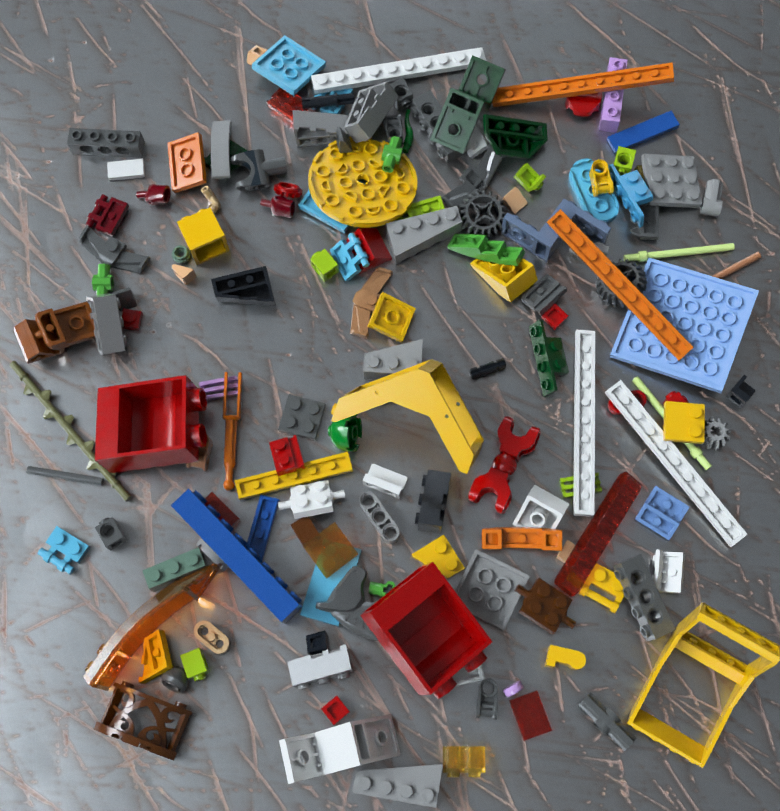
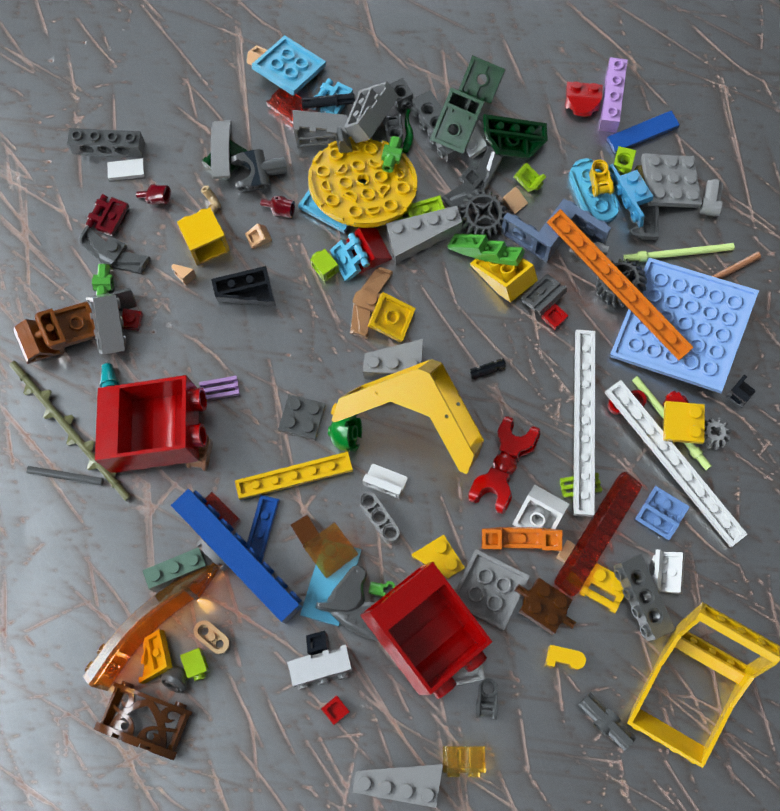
medium azure plate [38,526,90,575] -> none
dark grey brick [95,517,128,551] -> none
orange plate [167,132,207,193] -> none
sand green plate [172,245,191,263] -> none
orange piece [222,372,242,491] -> none
red plate [269,435,305,476] -> none
red gear [273,182,303,198] -> none
white plate [278,480,345,519] -> none
white bracket [279,714,401,784] -> none
white plate [311,47,486,94] -> none
black wedge [415,469,451,534] -> none
orange plate [492,62,674,107] -> none
lavender tile [503,680,524,697] -> none
clear red plate [509,691,552,741] -> none
dark green bracket [529,320,569,396] -> none
none -> teal cone [100,363,119,387]
none -> light nougat slope [245,224,272,249]

